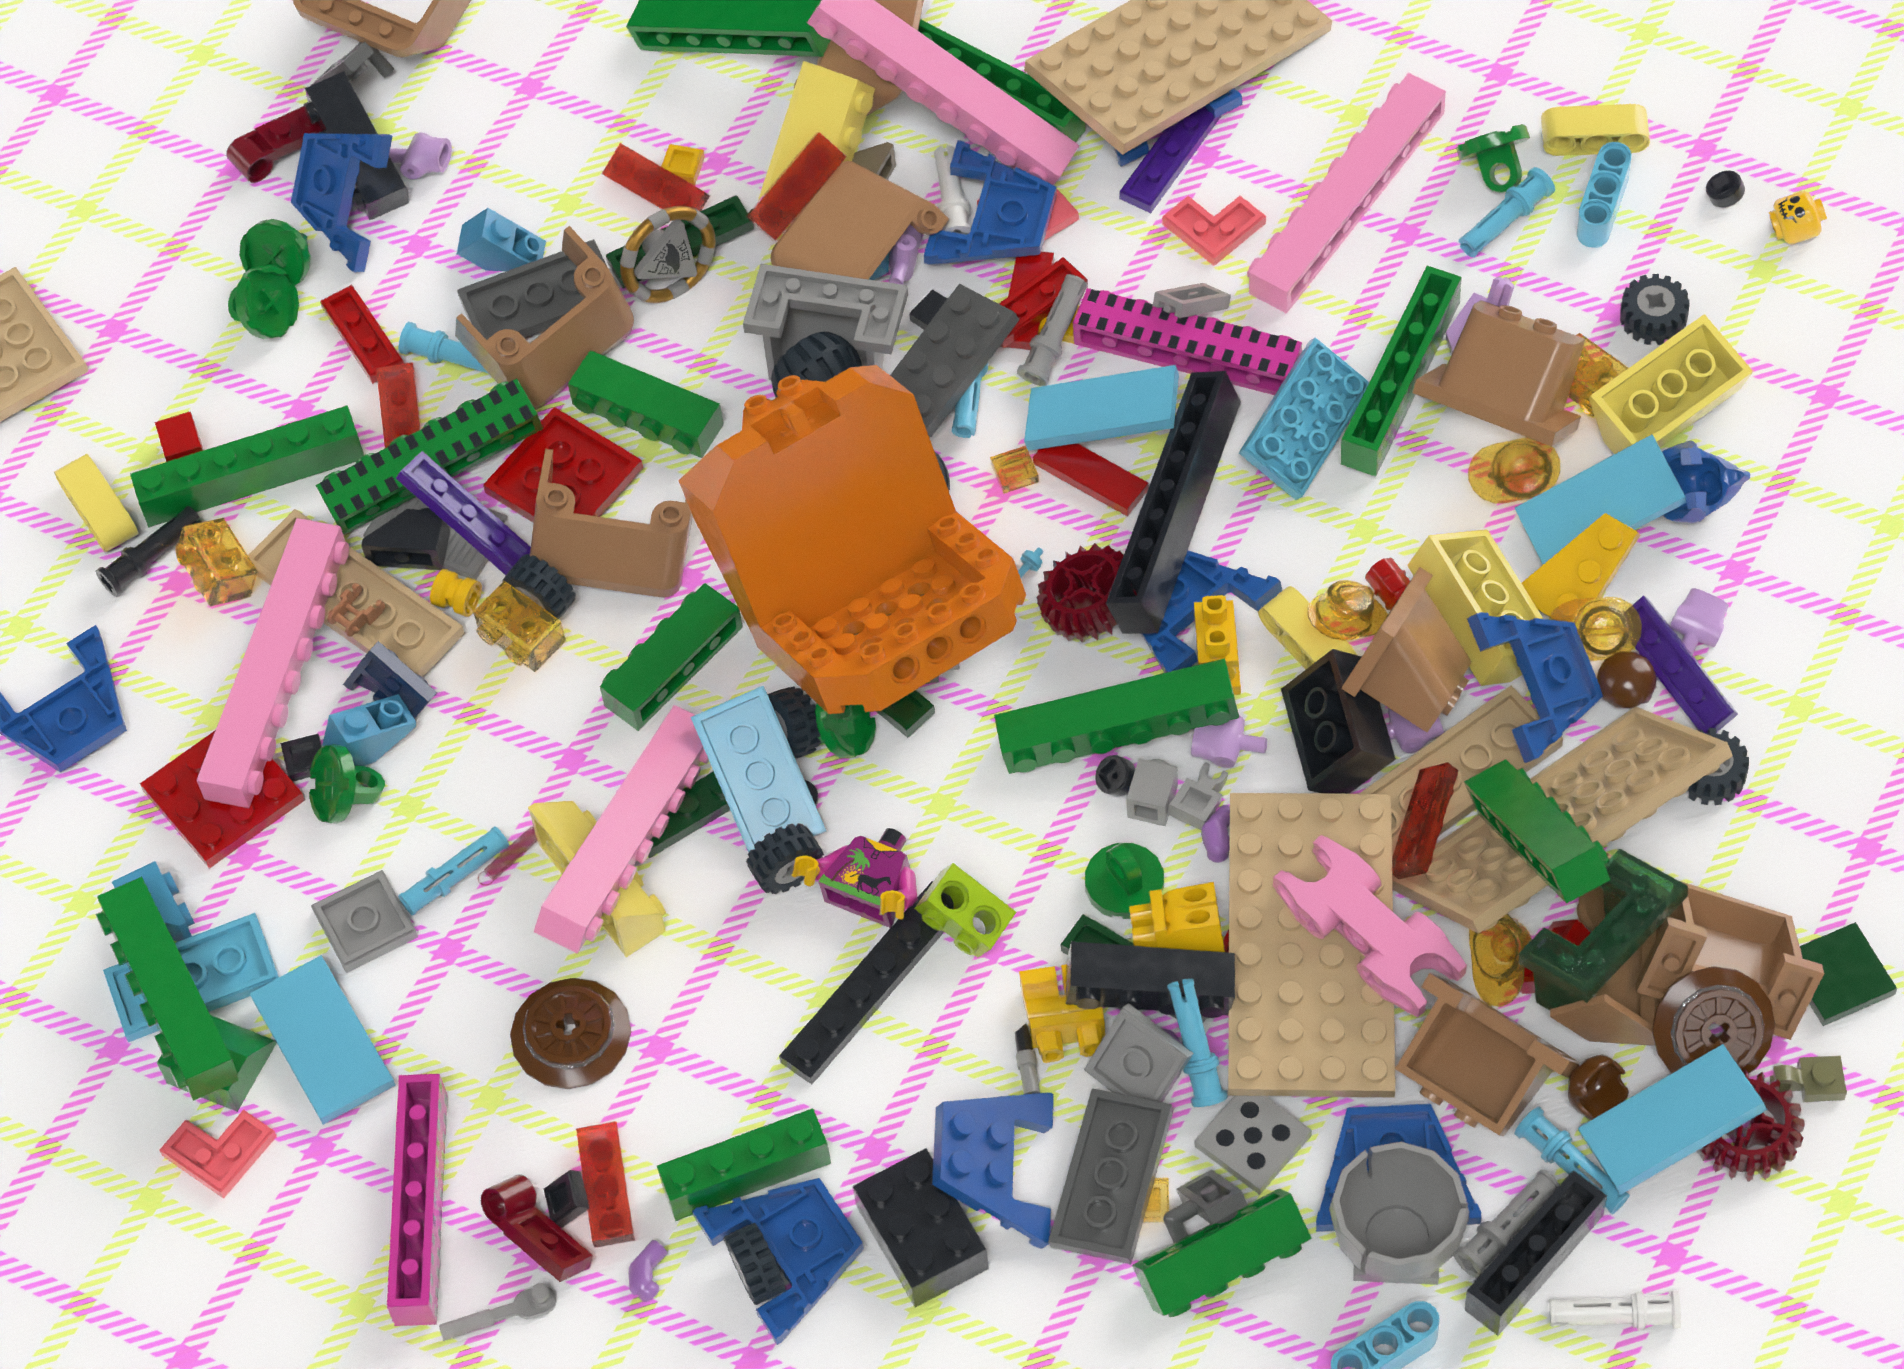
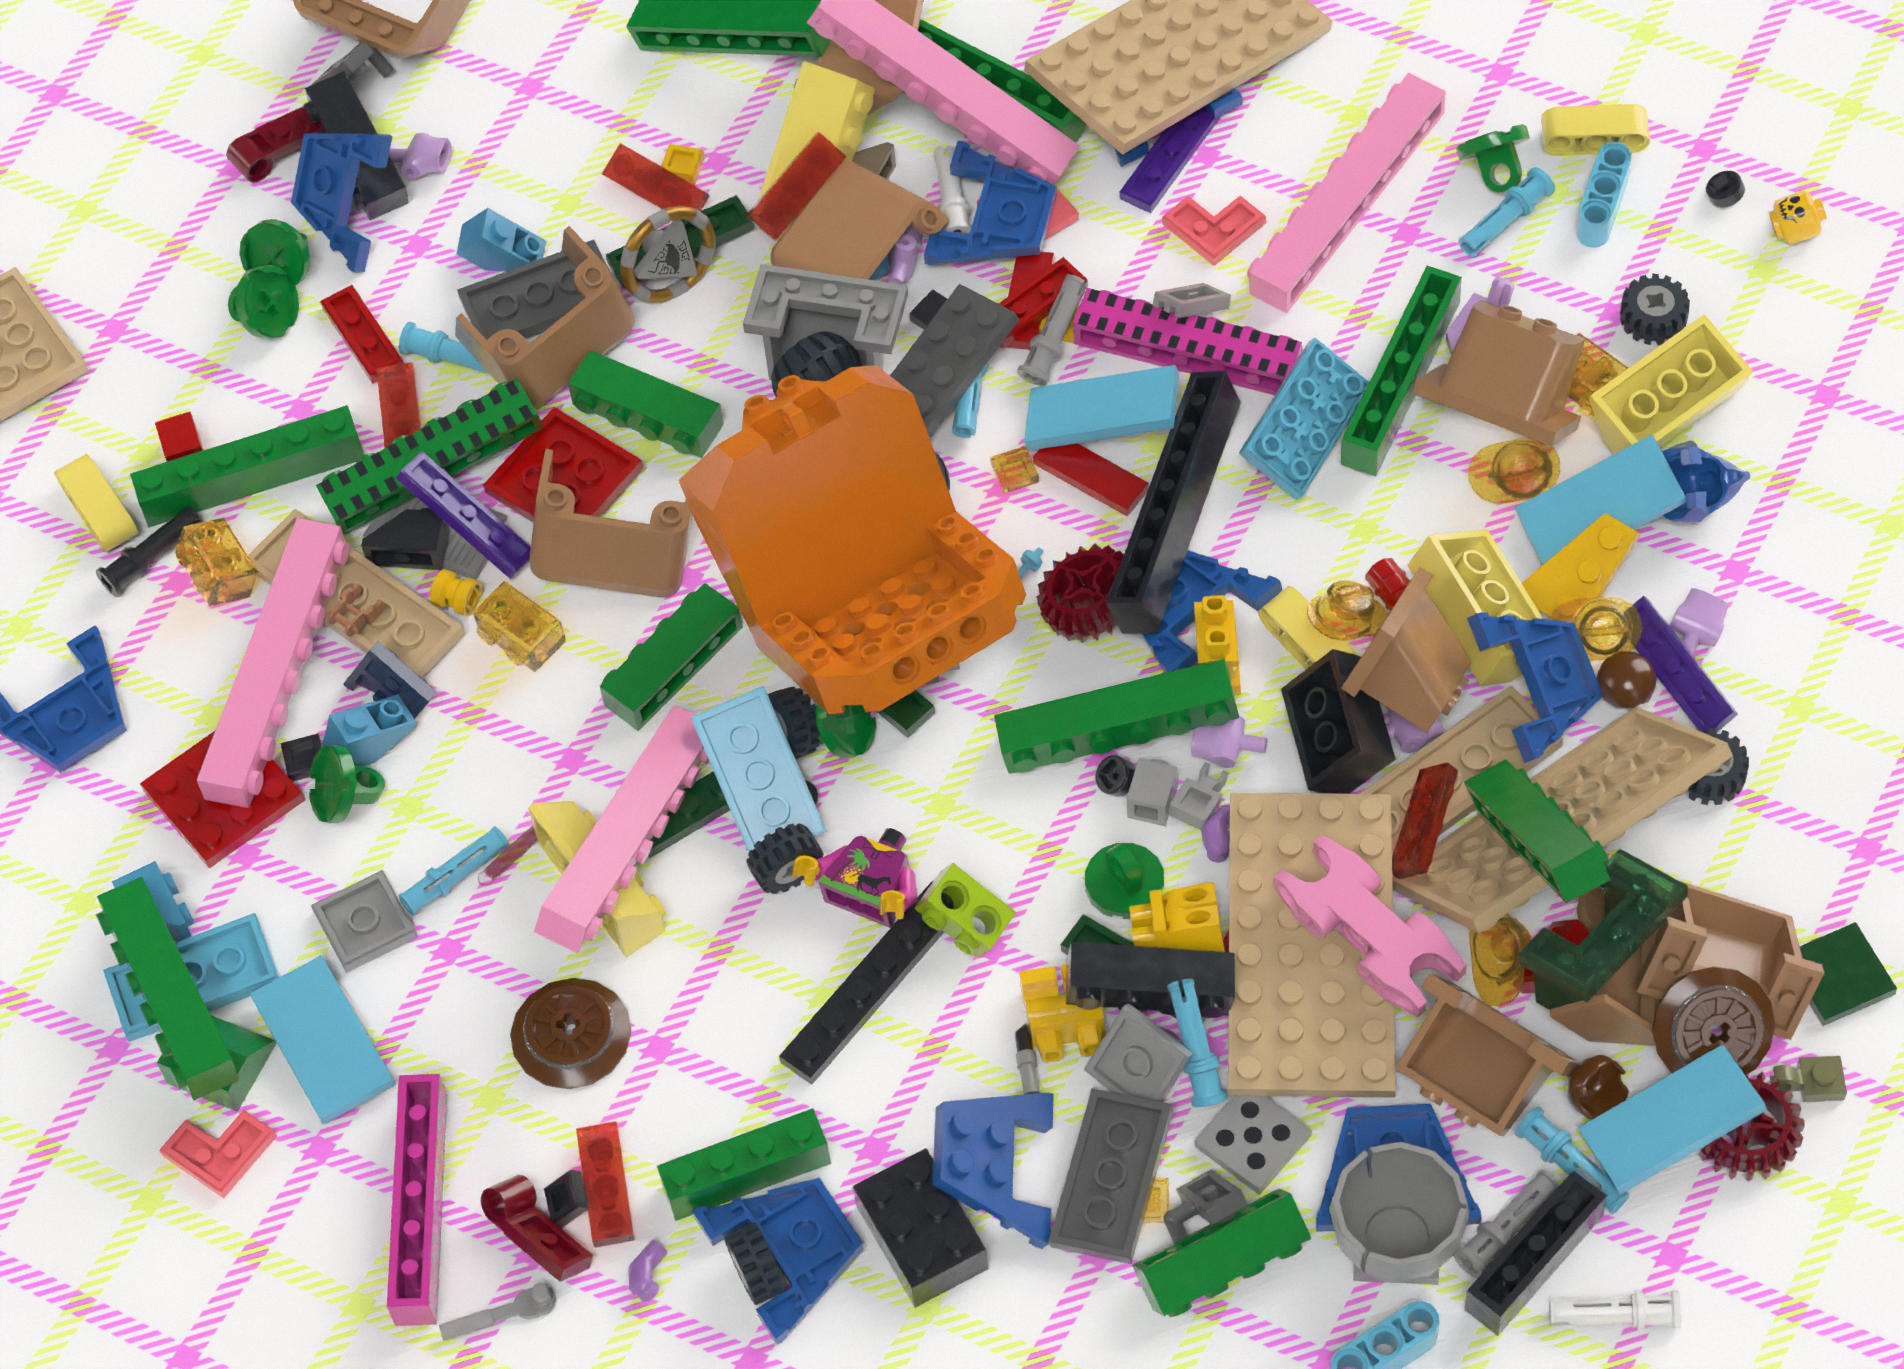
black wheel [502,554,576,624] -> none

